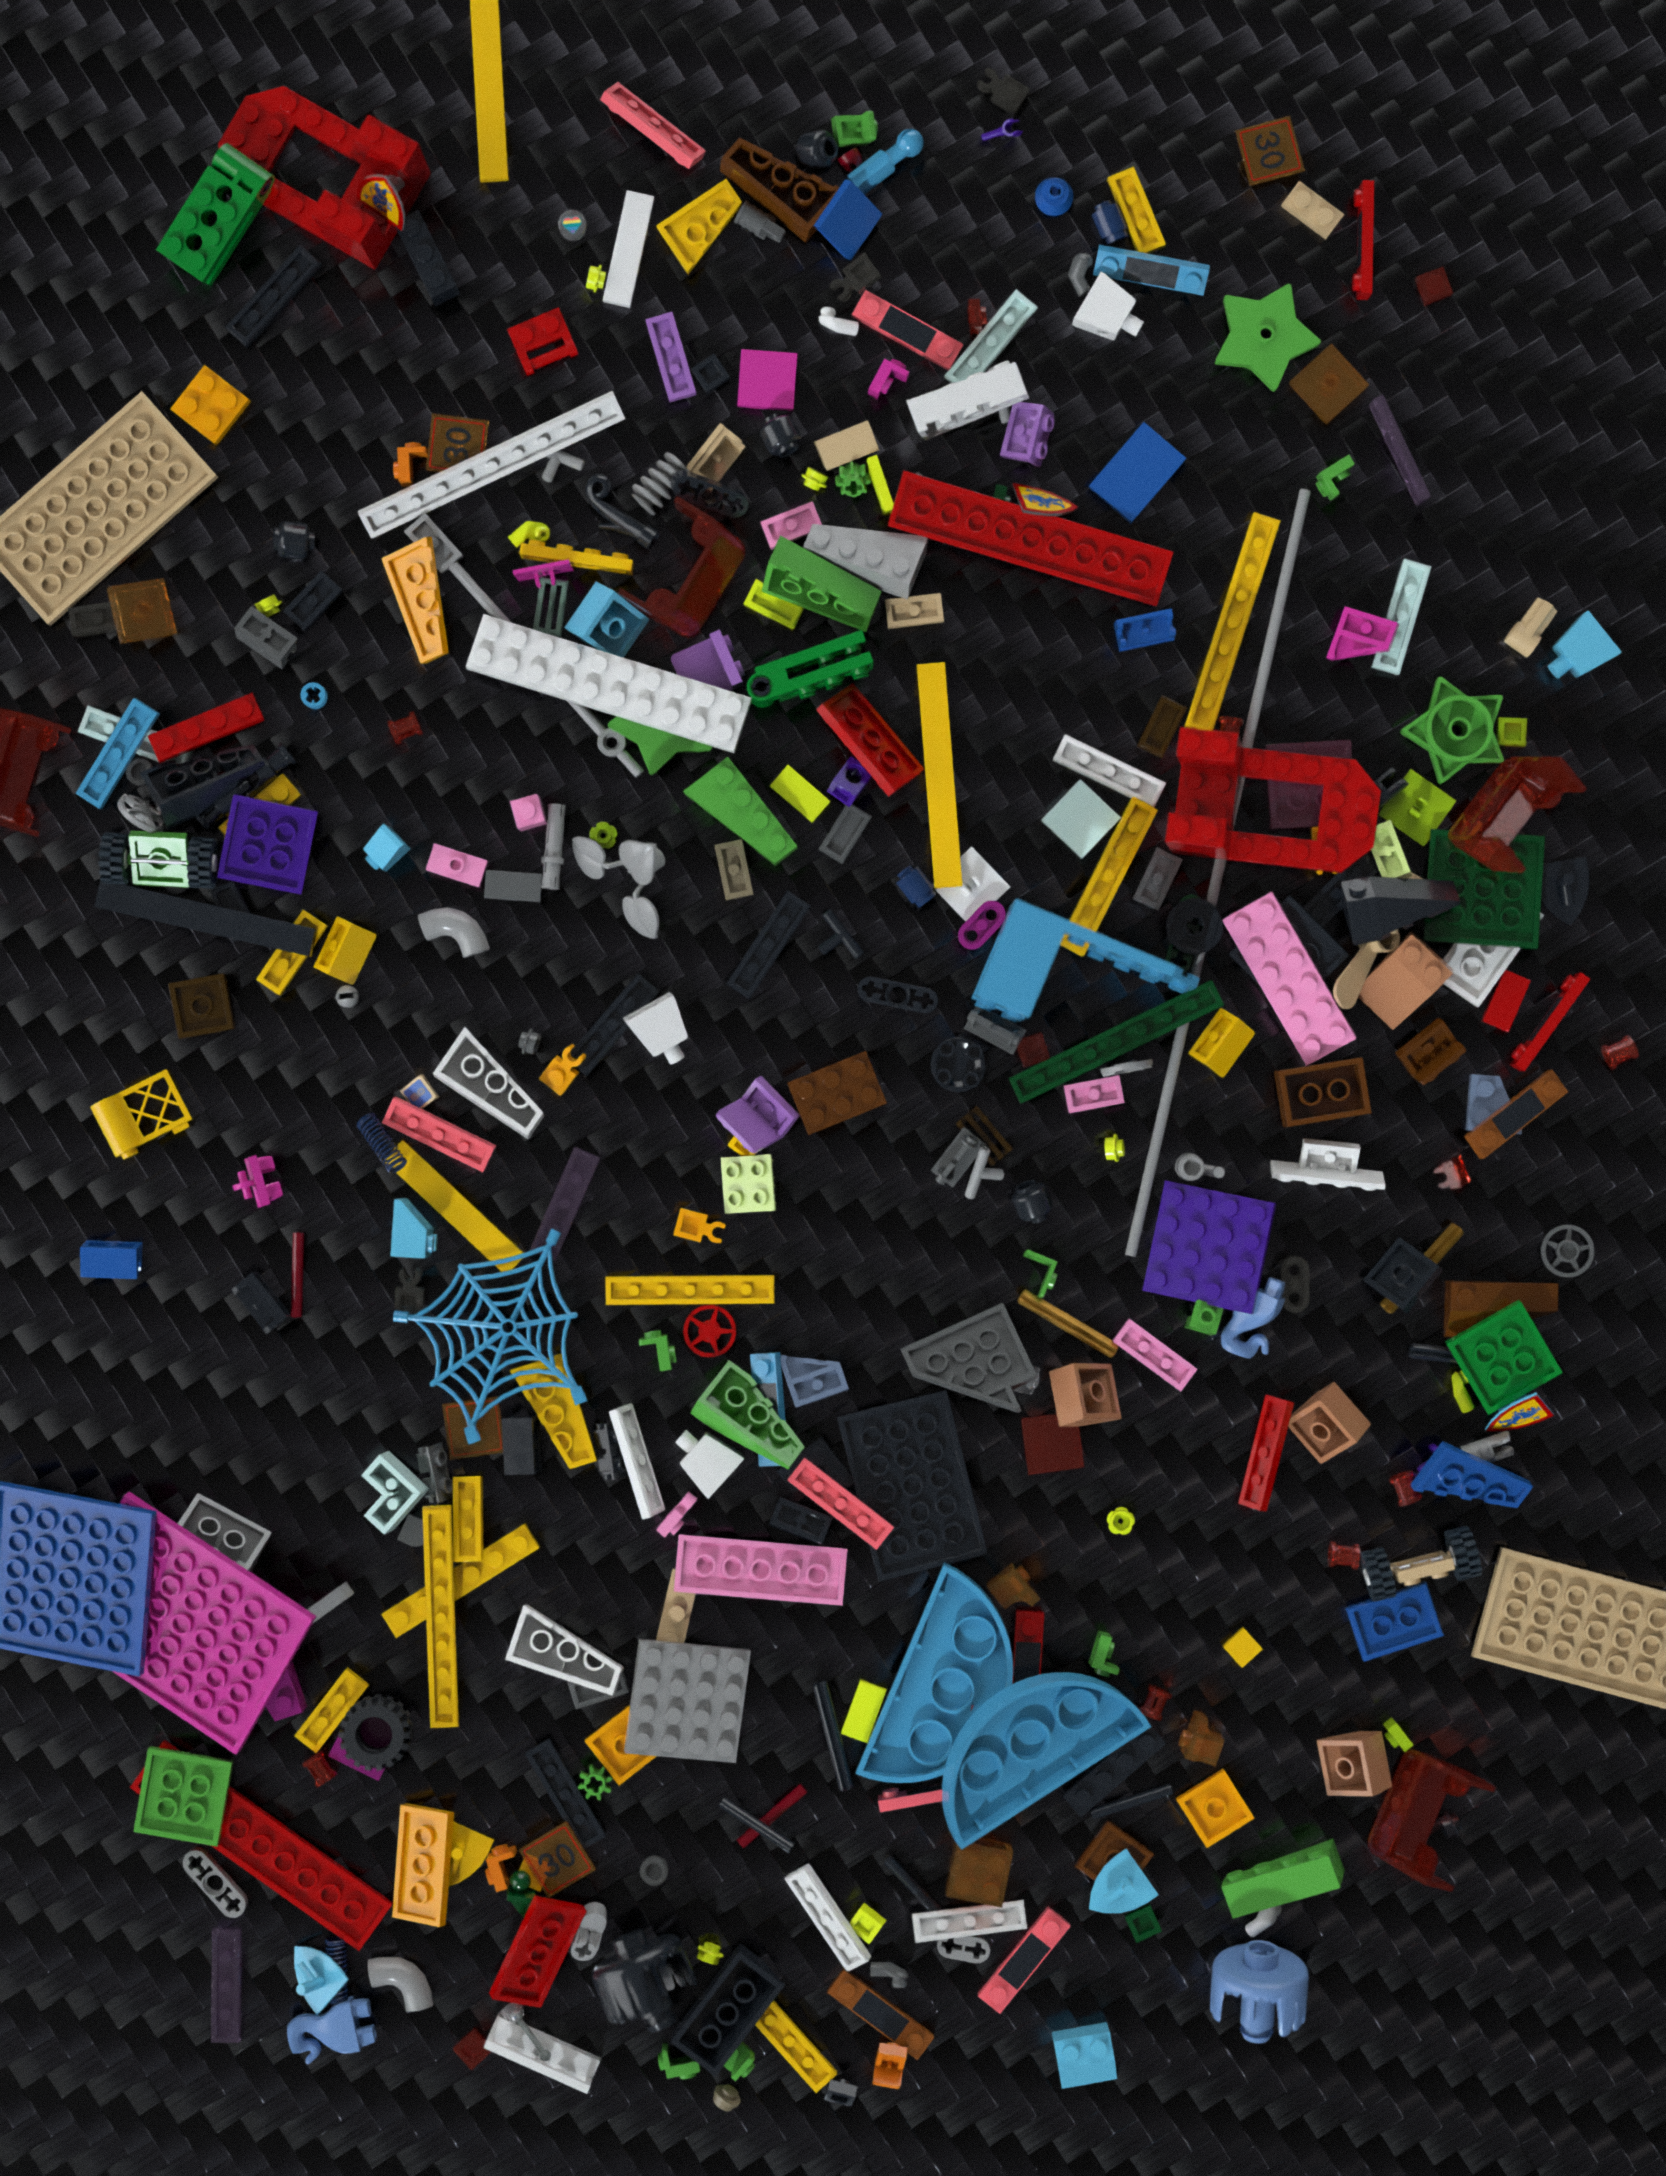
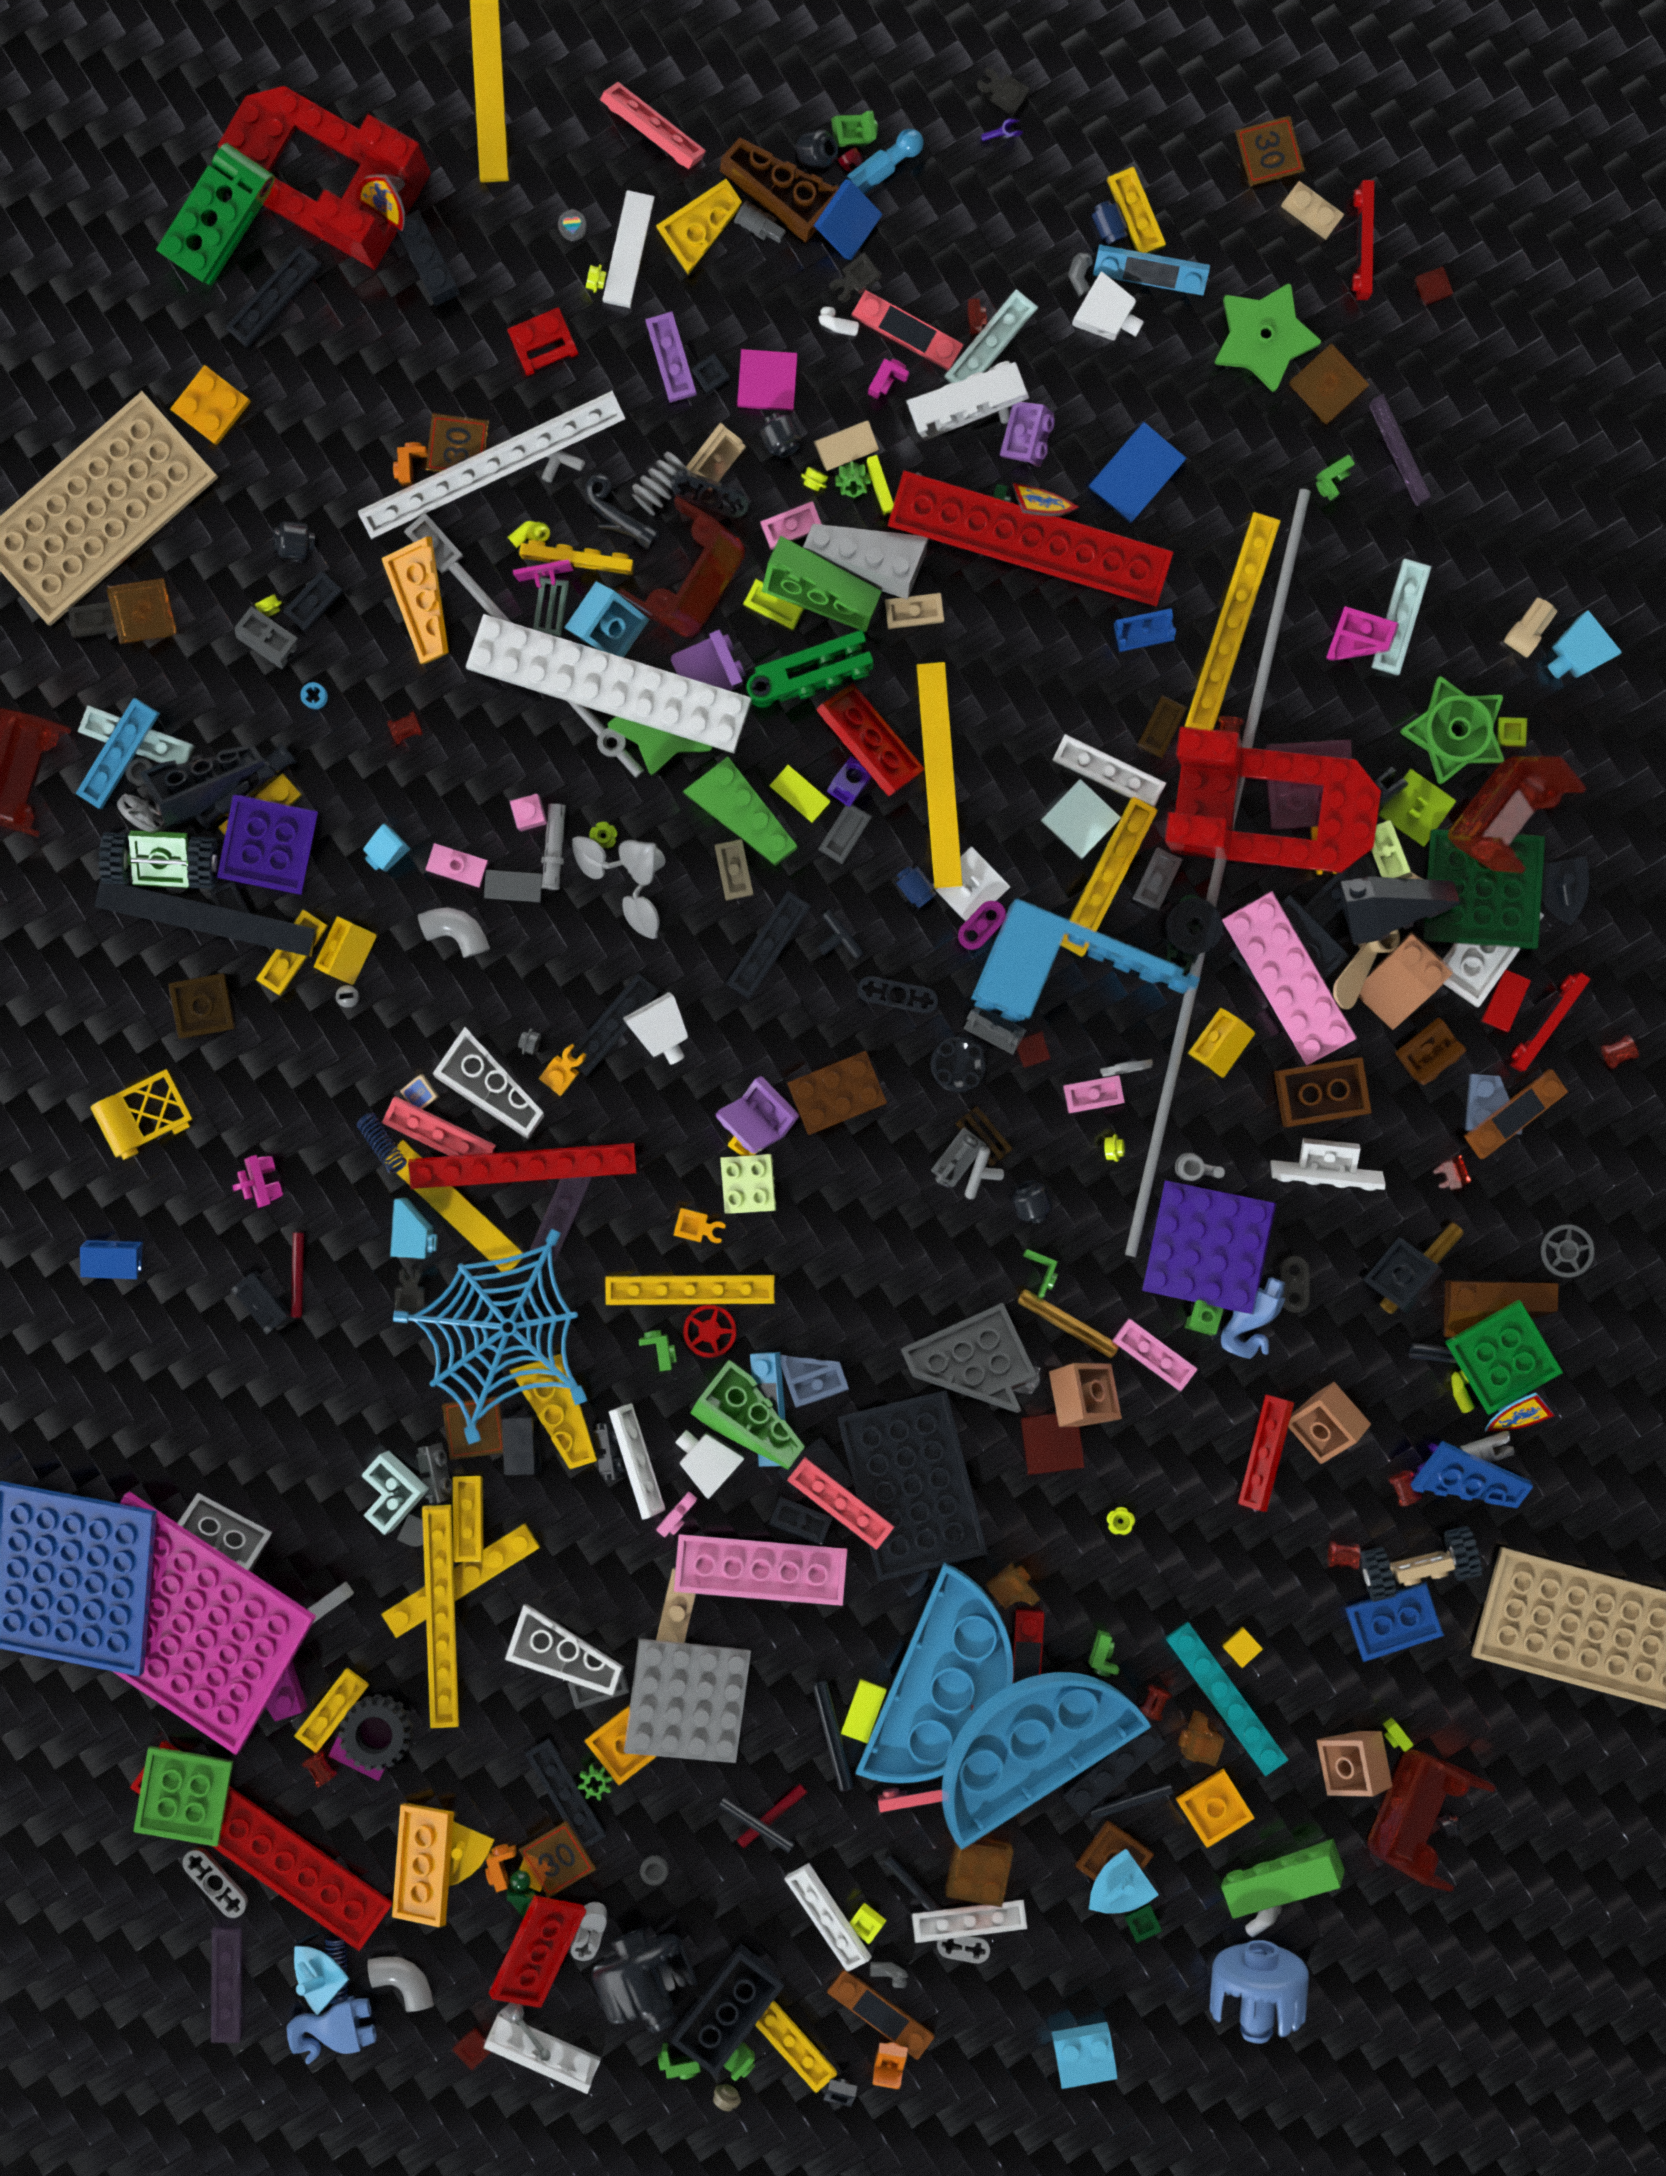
red plate [148,693,265,764] -> none
neon yellow plate [697,1941,724,1965] -> none
coral plate [978,1906,1070,2014] -> none
dark green plate [1008,980,1224,1104] -> none
blue cone [1035,177,1073,216] -> none
none -> red plate [408,1143,636,1189]
none -> teal plate [1165,1622,1288,1776]

